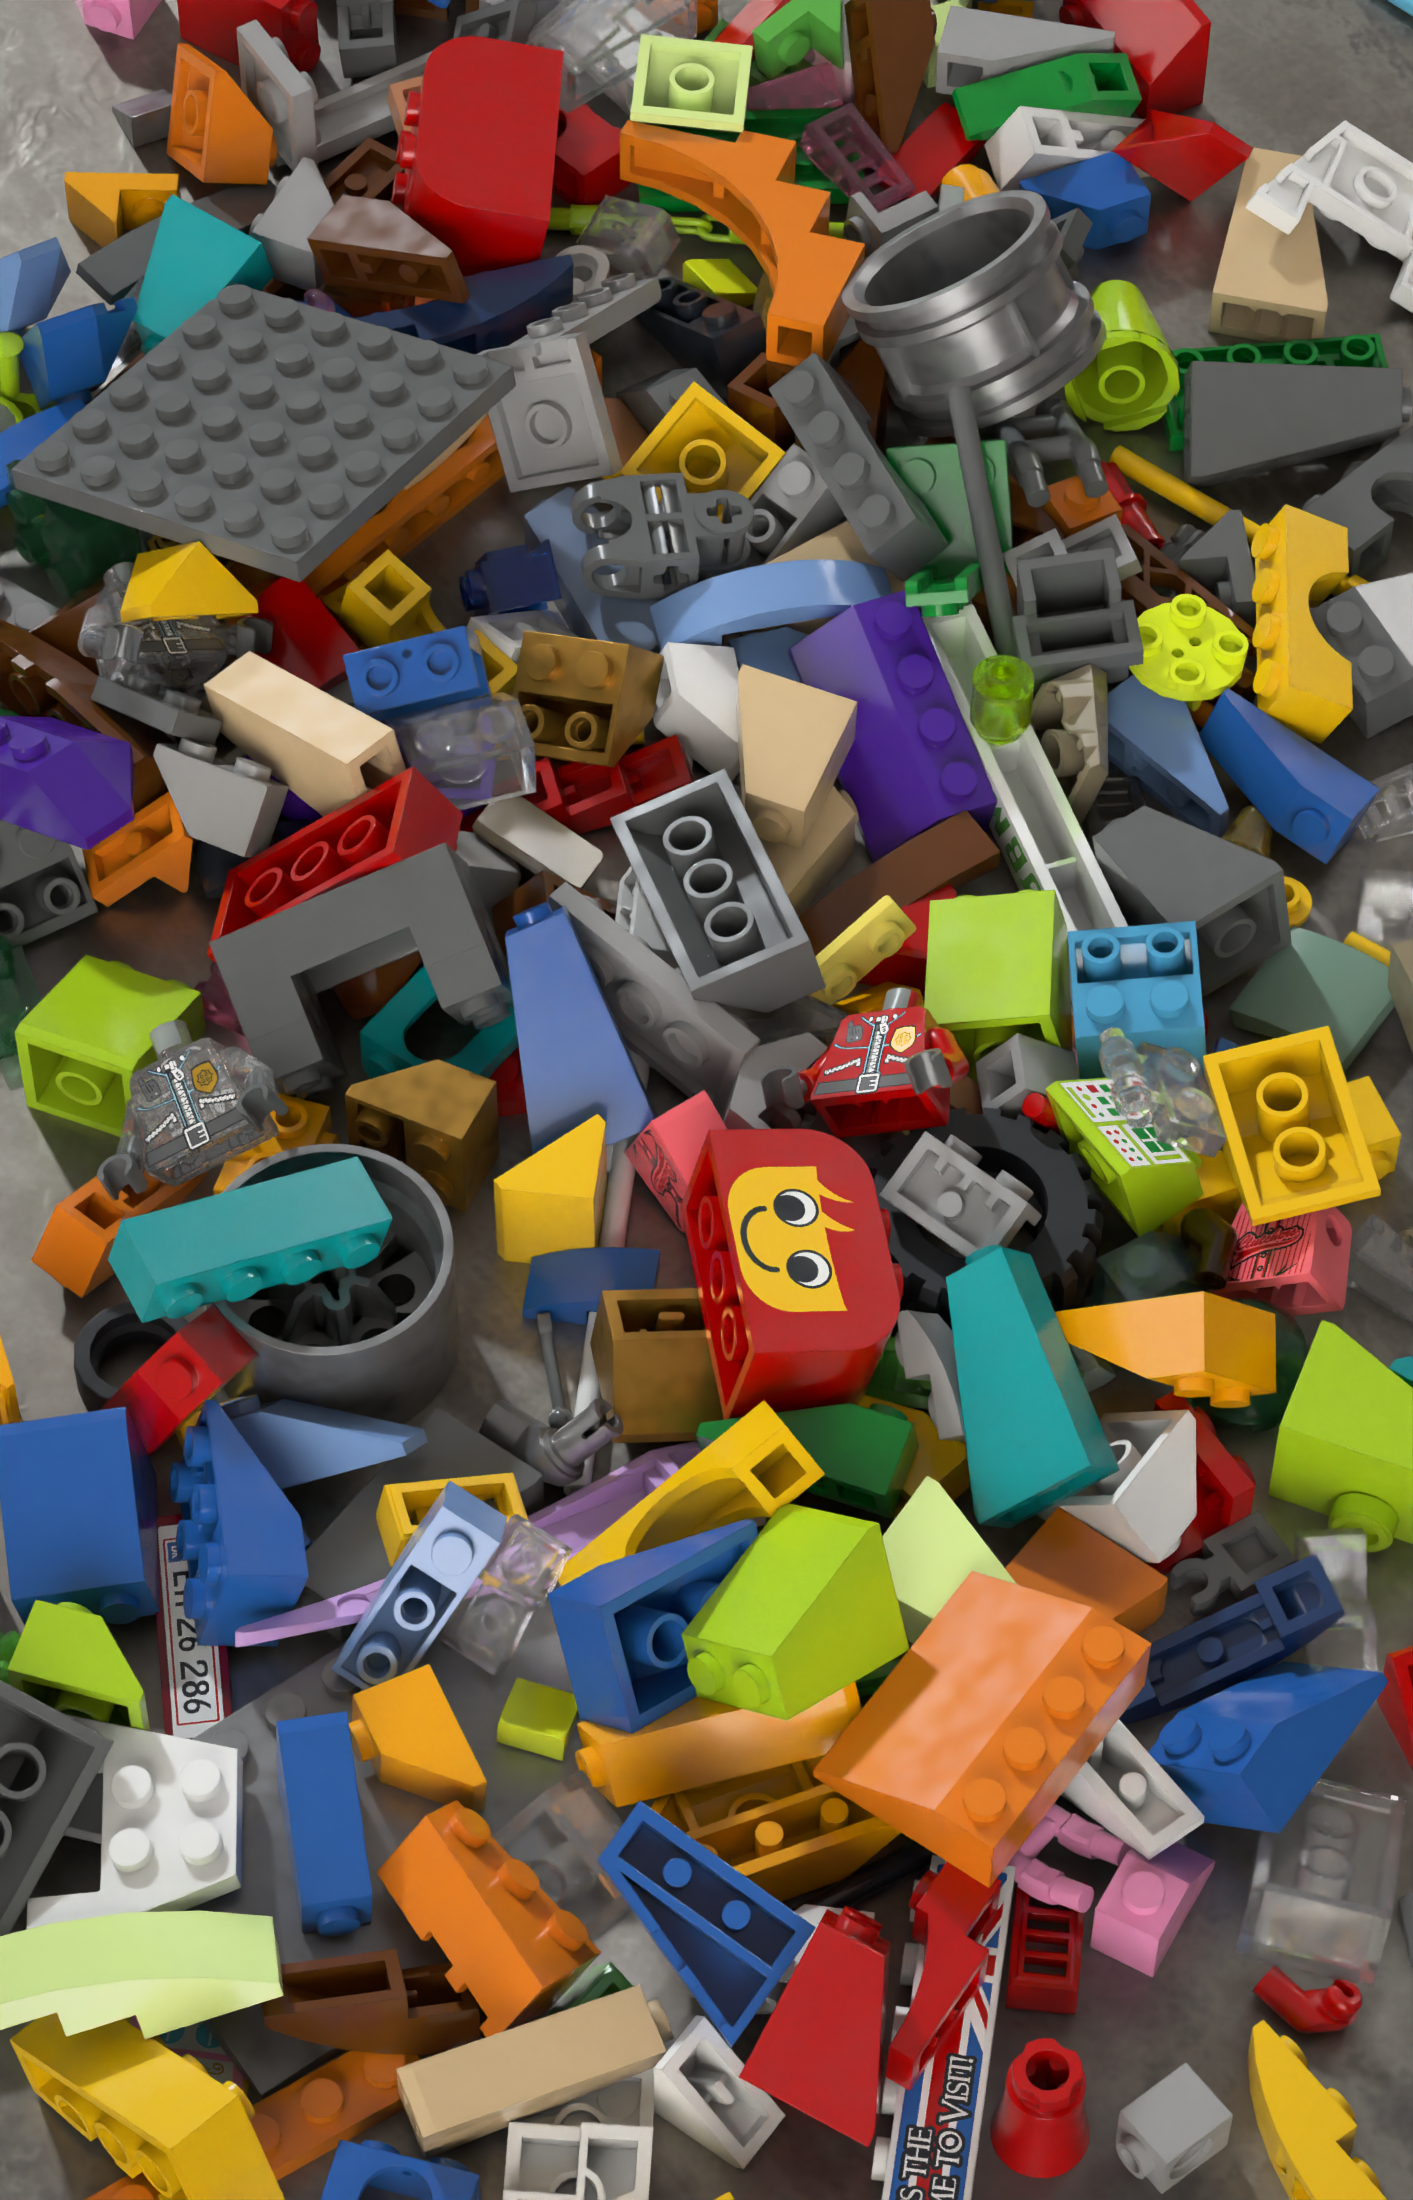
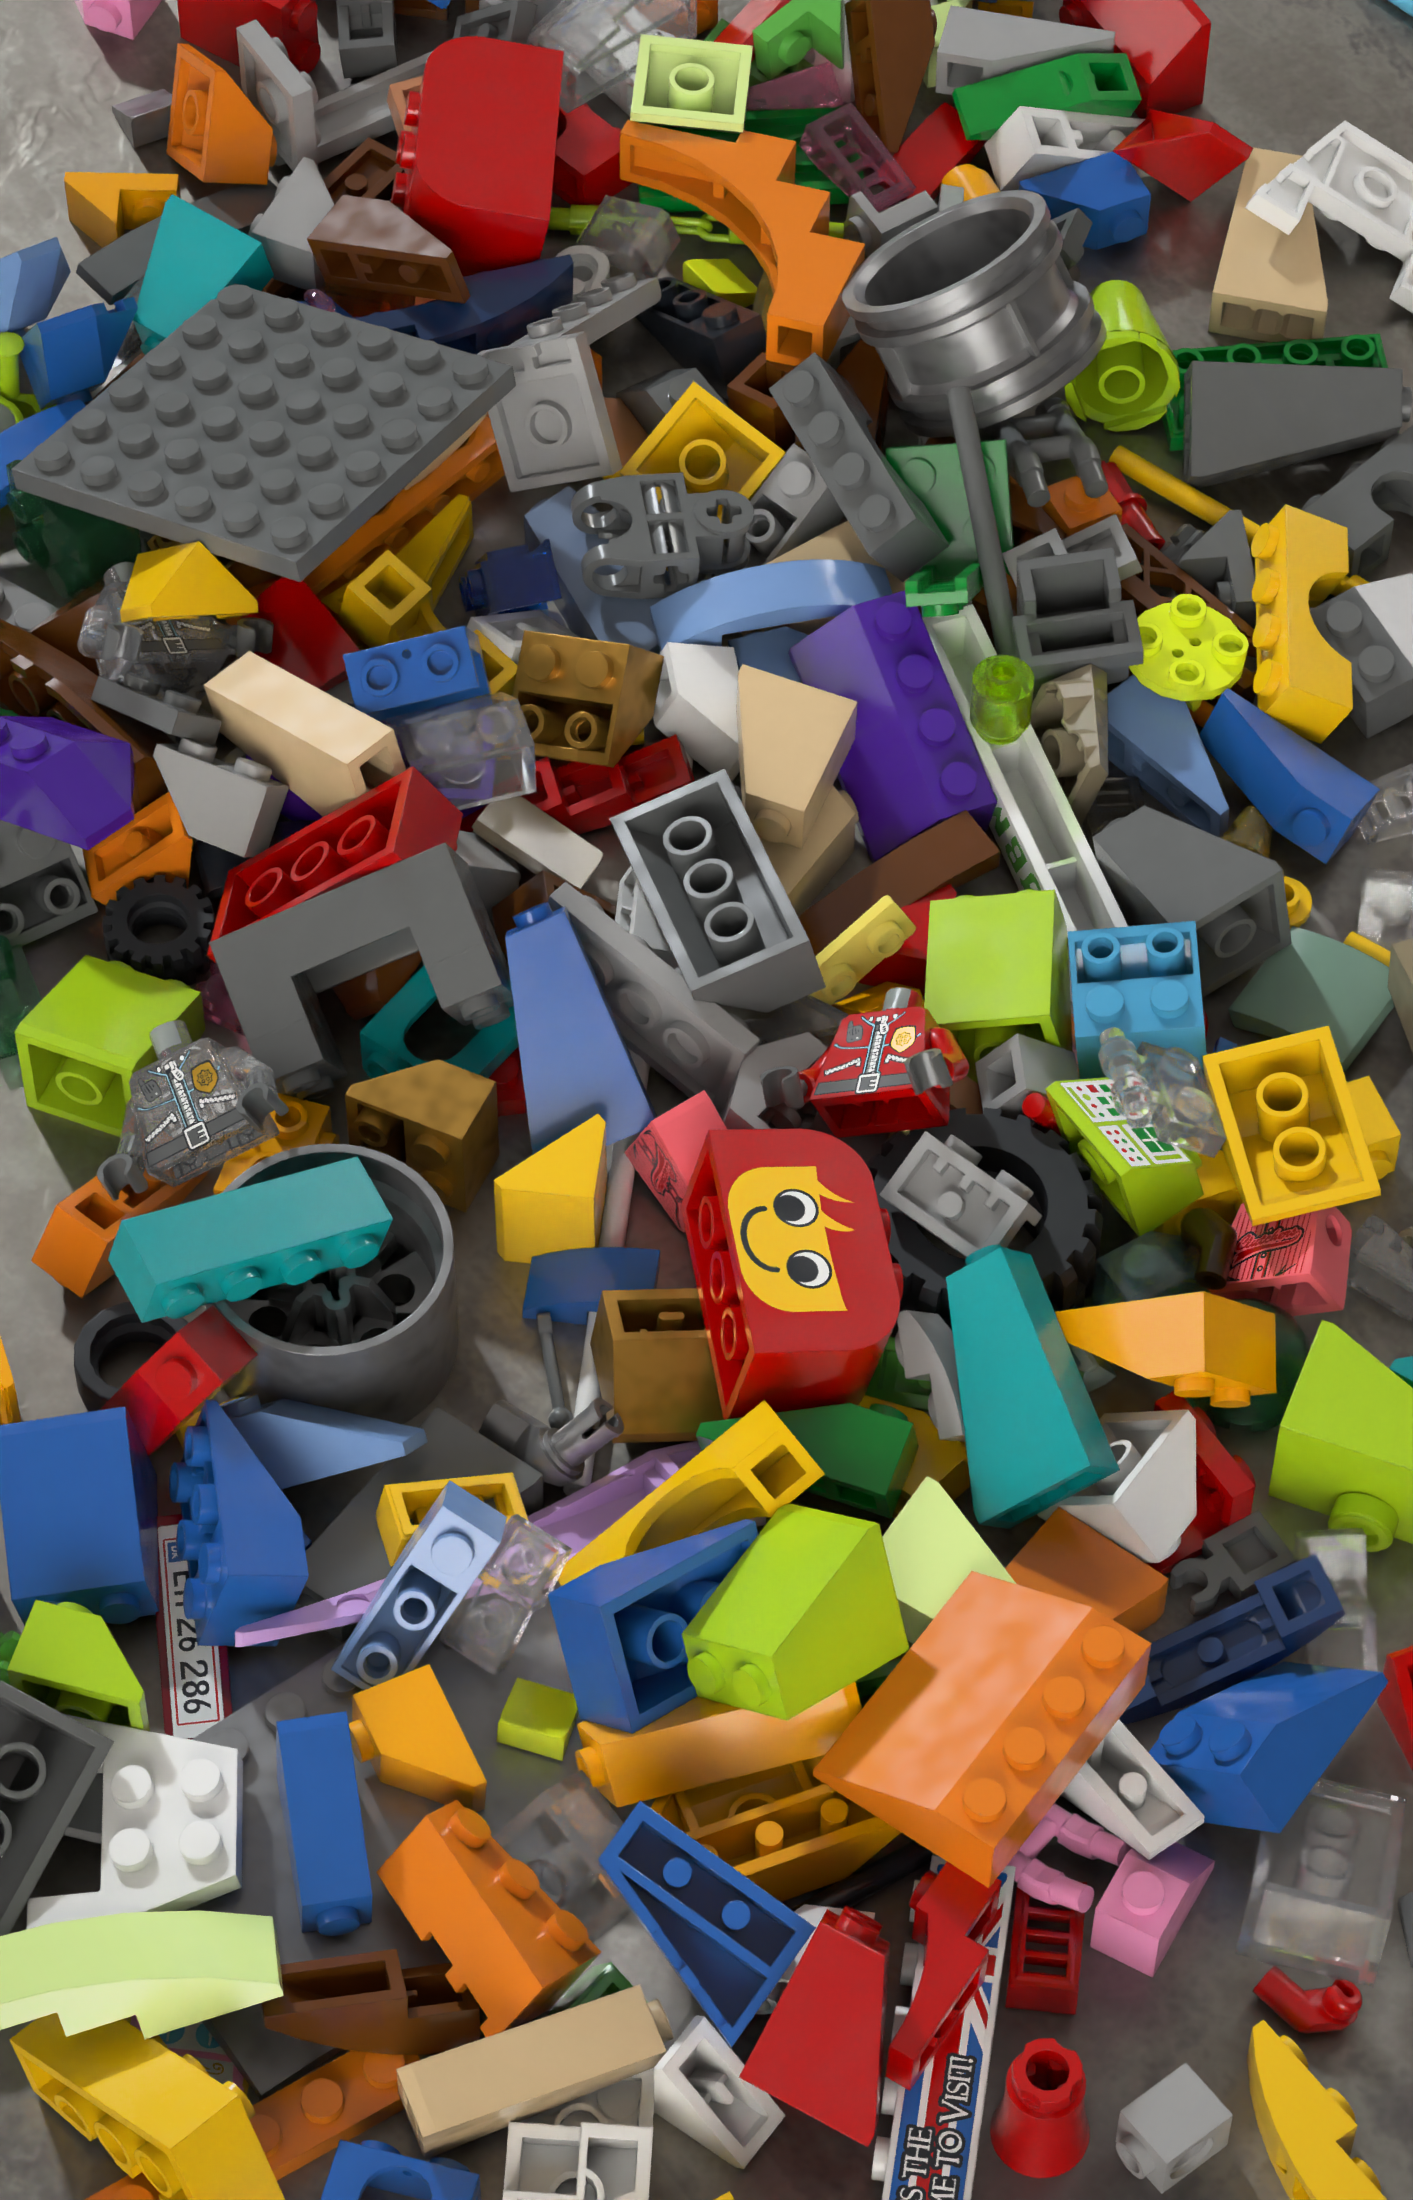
none -> black tyre [103,875,215,986]
none -> yellow slope [395,494,474,611]

